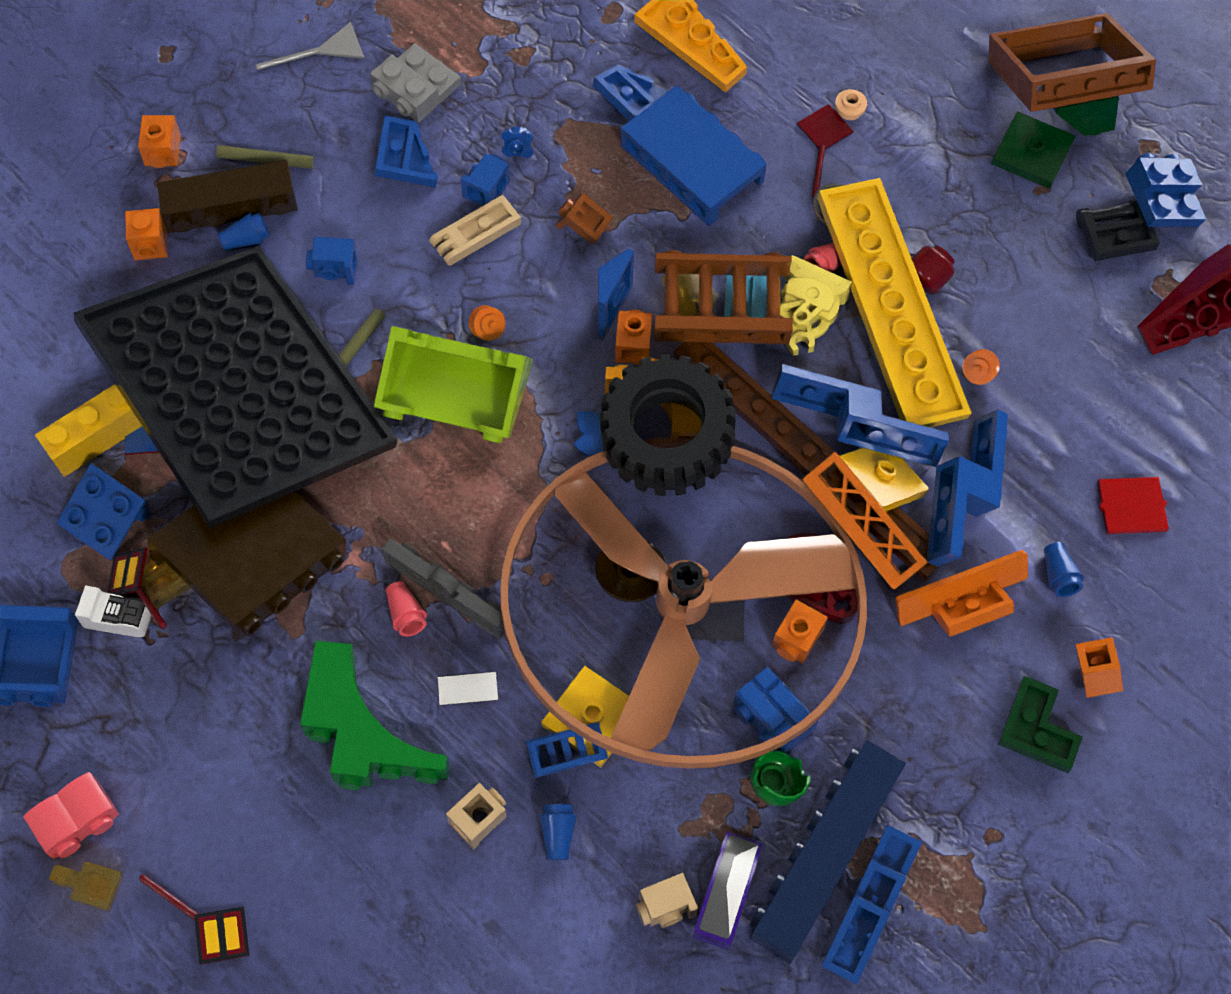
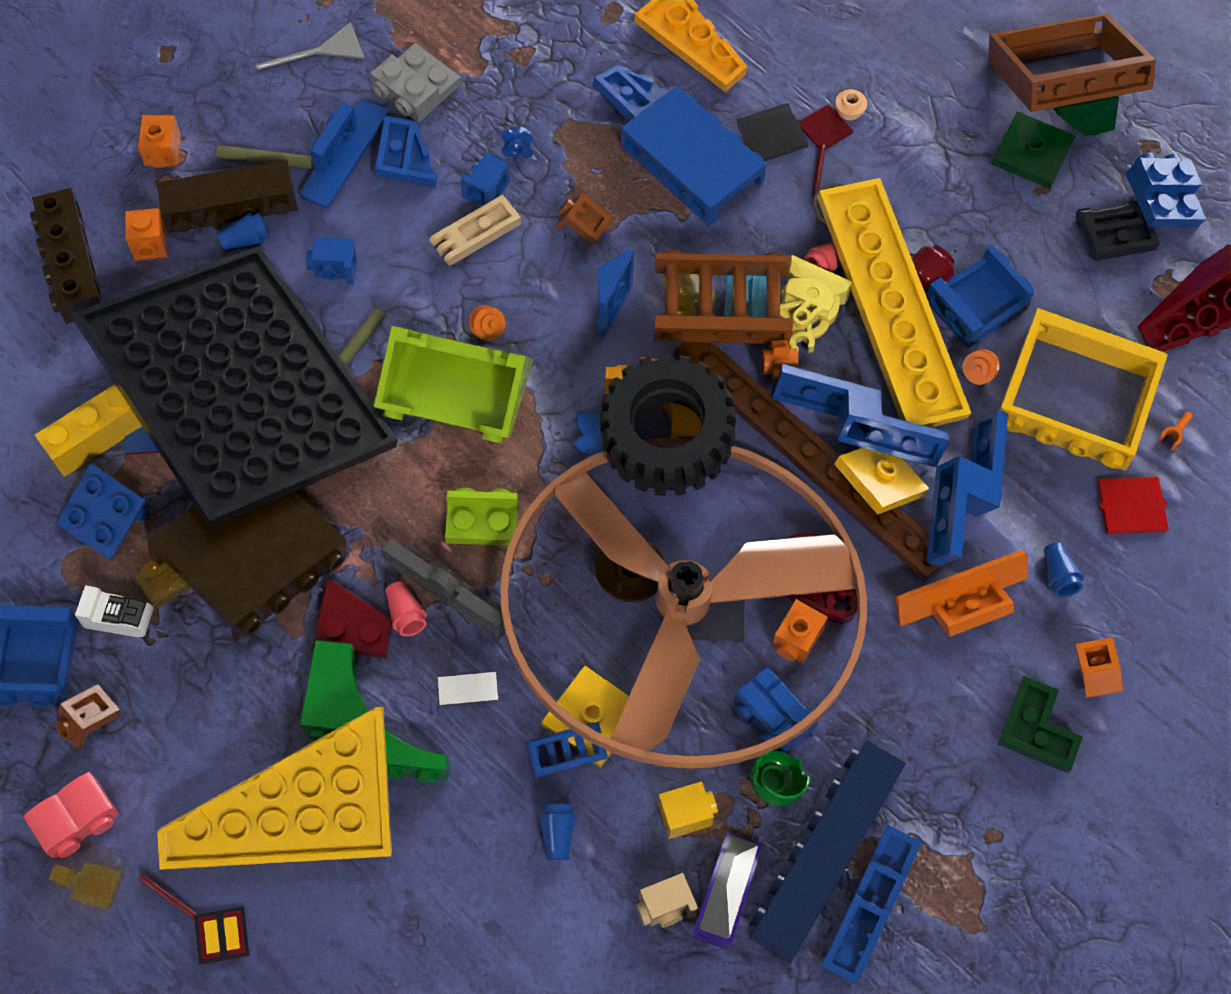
piece [108,547,167,629] -> none
tan brick [446,783,507,850] -> none
orange brick [615,309,652,364] -> none
orange fence [802,452,928,590] -> none
none -> dark brown brick [30,188,103,324]
none -> dark orange bracket [56,684,120,749]
none -> yellow wing [157,707,392,869]
none -> blue bracket [300,99,389,209]
none -> dark red wing [313,580,393,659]
none -> lime bracket [445,488,519,545]
none -> yellow brick [657,781,718,839]
none -> clear smoke piece [737,103,808,161]
none -> orange gear [762,340,799,383]
none -> blue panel [926,246,1035,348]
none -> yellow window [999,308,1168,471]
none -> orange hand [1158,411,1193,451]

